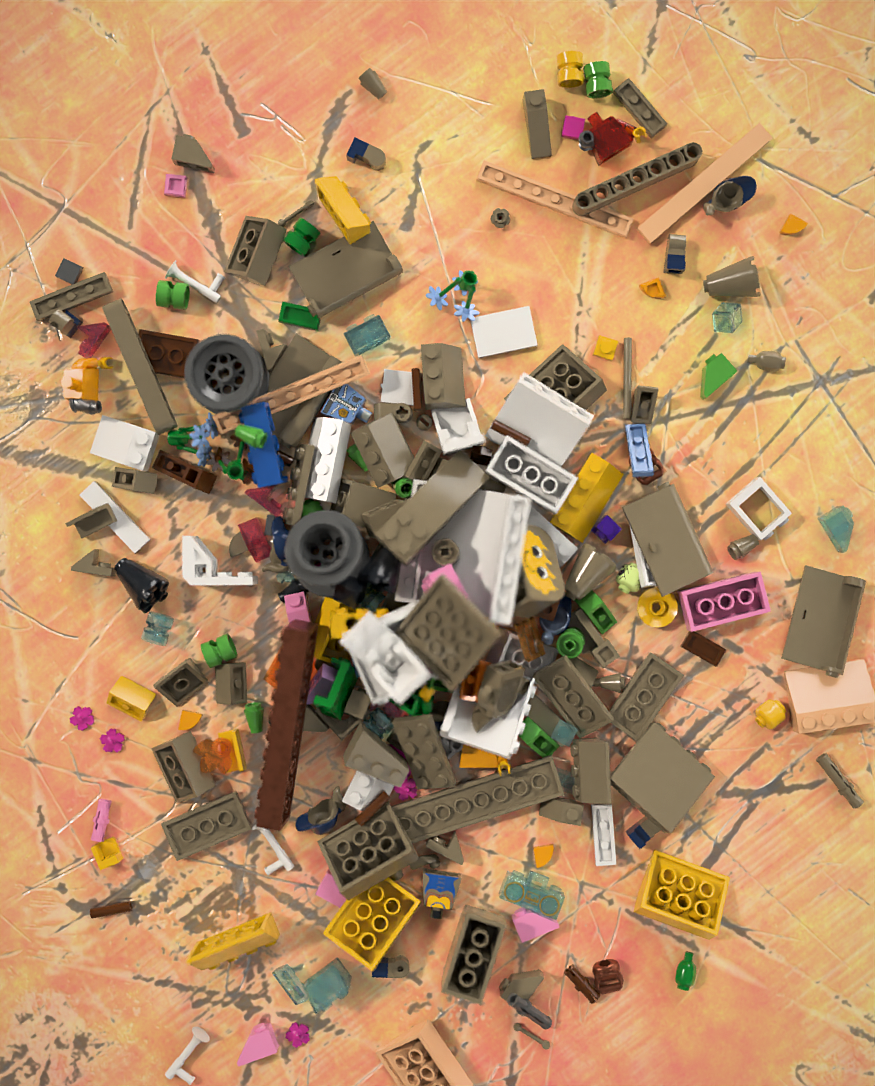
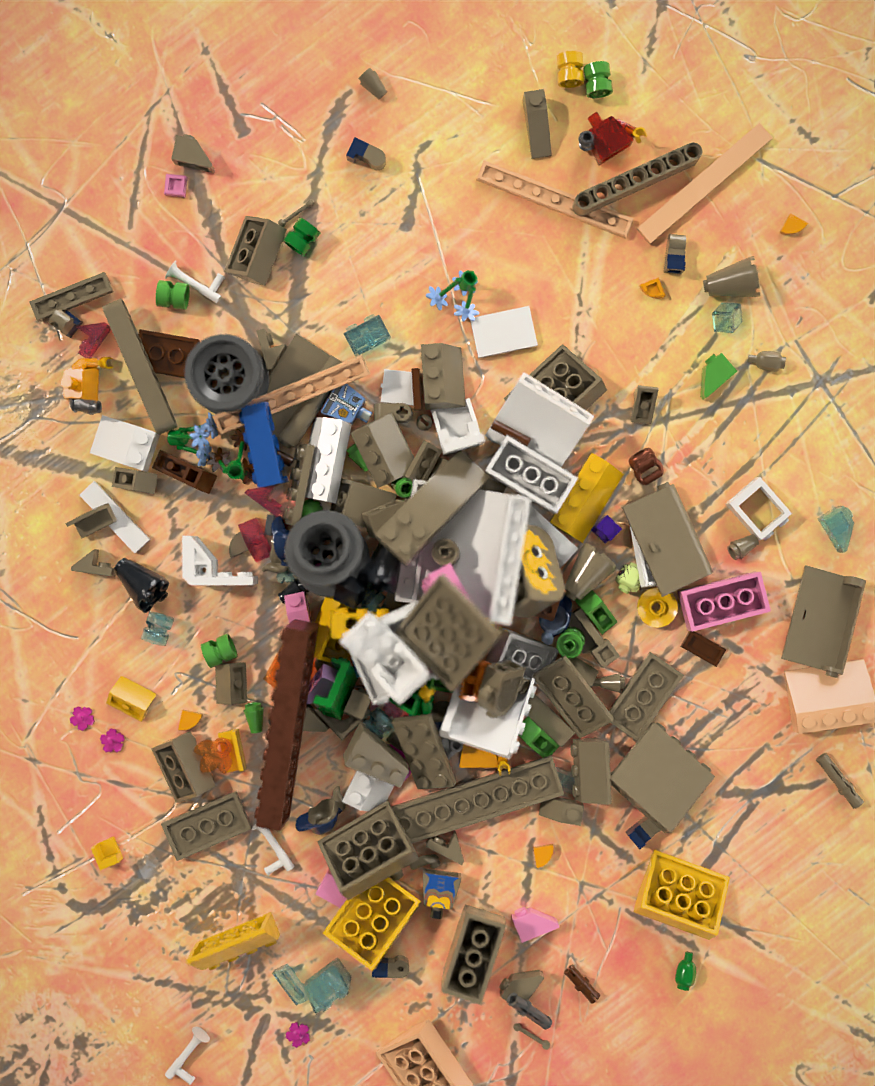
dark grey tile [55,258,83,284] -> none
reddish brown piece [90,901,132,919] -> none
bright pink pin [91,799,112,842] -> none
dark tan slope [153,658,209,707] -> none
bright green cone [235,424,267,449] -> none
bright pink slope [237,1023,279,1067] -> none
green tile [278,301,321,331] -> none
dark tan door [289,221,403,319] -> none
yellow slope [314,176,371,245] -> none
reddish brown piece [355,791,391,827] -> none
dark pink plant [393,776,417,801] -> none
reddish brown plate [470,445,493,466] -> none
dark tan tile [471,704,492,732] -> none
dark tan plate [490,208,510,228] -> none
clear light blue piece [499,870,565,920] -> none
clear orange tile [515,617,546,662] -> none
clear light blue plate [550,719,578,747] -> none
dark pink tile [561,115,585,140] -> none
white plate [591,804,616,866] -> none
copper piece [592,959,624,995] -> none
yellow plate [593,335,619,361] -> none
dark tan tile [613,78,667,139] -> none
dark tan bar [623,337,632,419] -> none
medium blue tile [625,423,654,477] -> none
dark tan hair [703,176,757,216] -> none
yellow head [755,699,786,730] -> none

